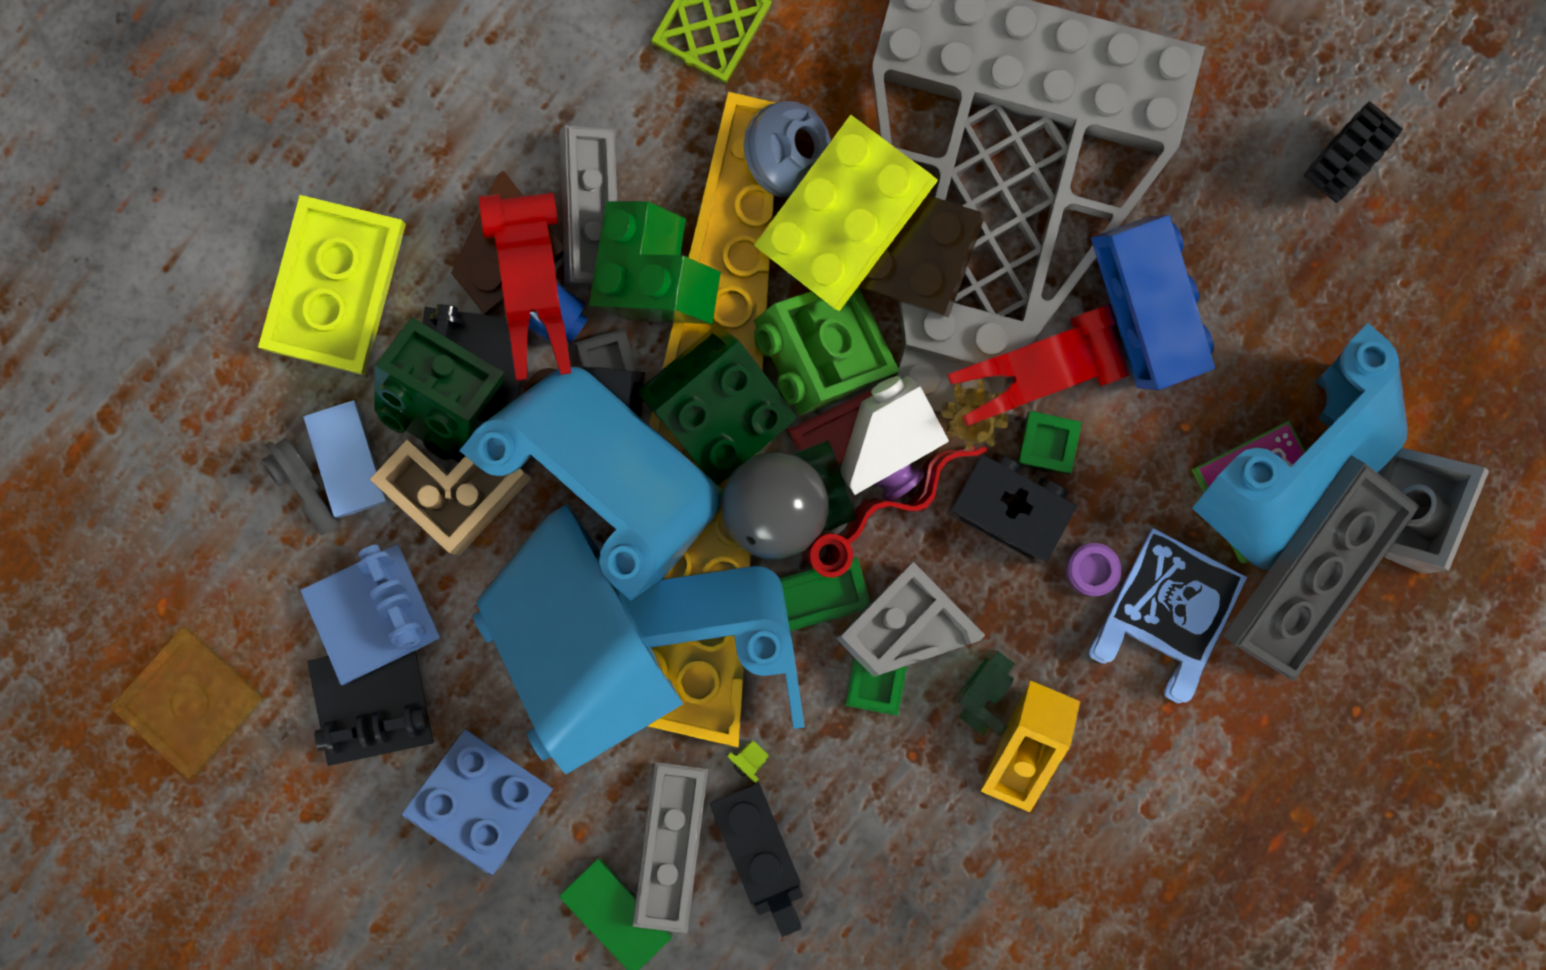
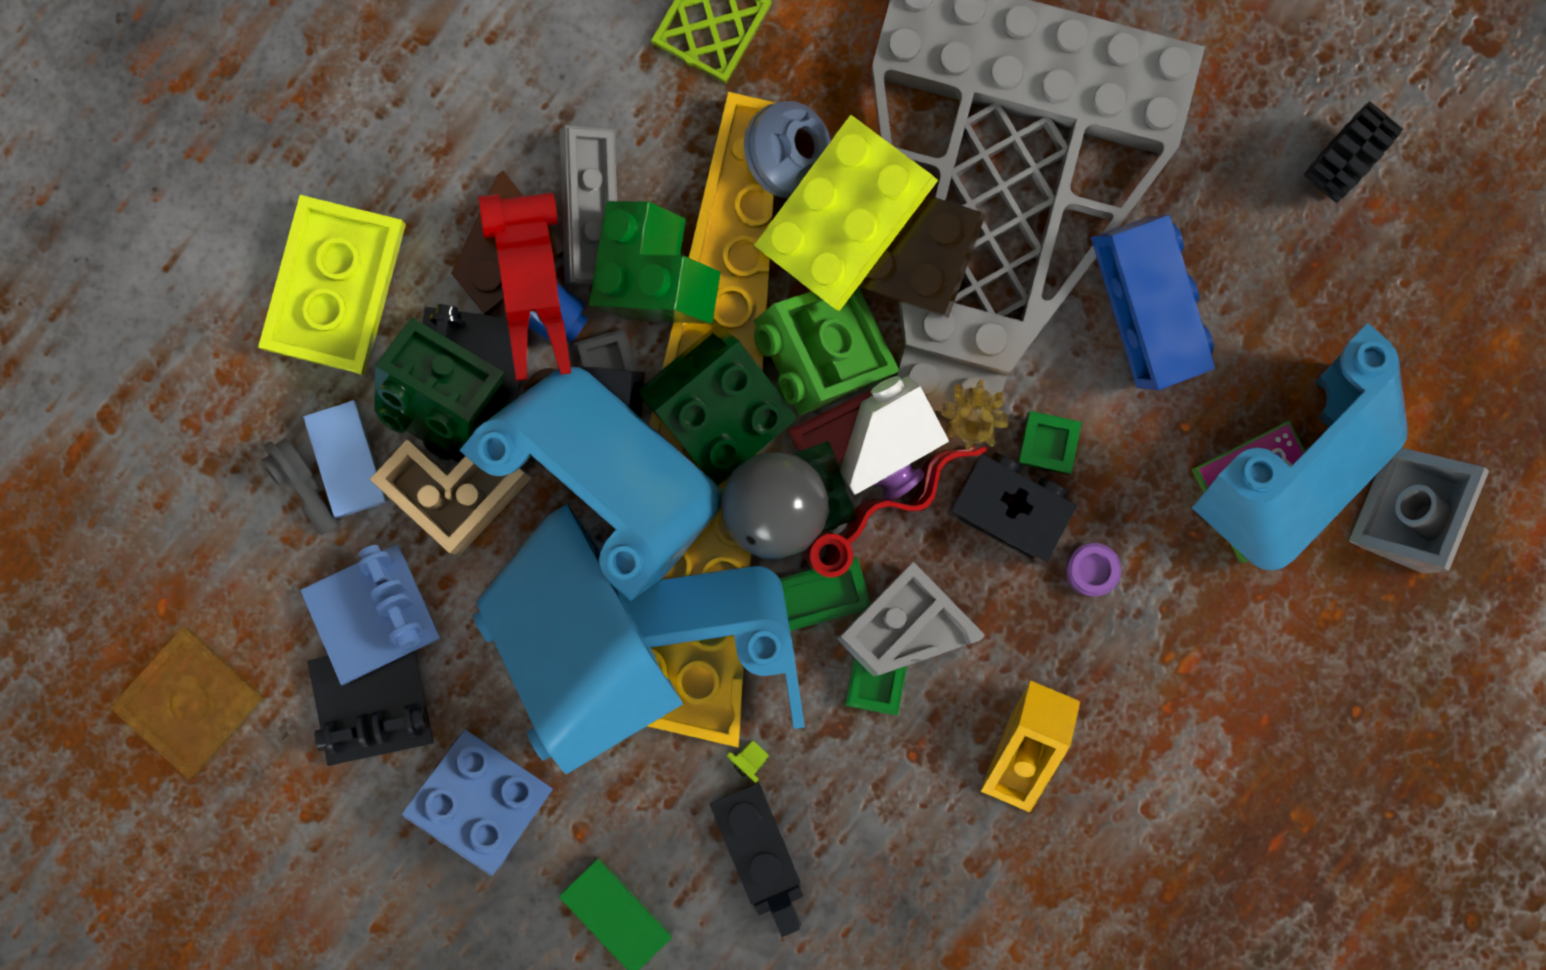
light grey tile [632,762,708,933] -> none
red flag [947,304,1130,426] -> none
clear green bracket [953,650,1015,736] -> none
flag [1088,528,1247,703] -> none
dark grey tile [1223,455,1419,681] -> none

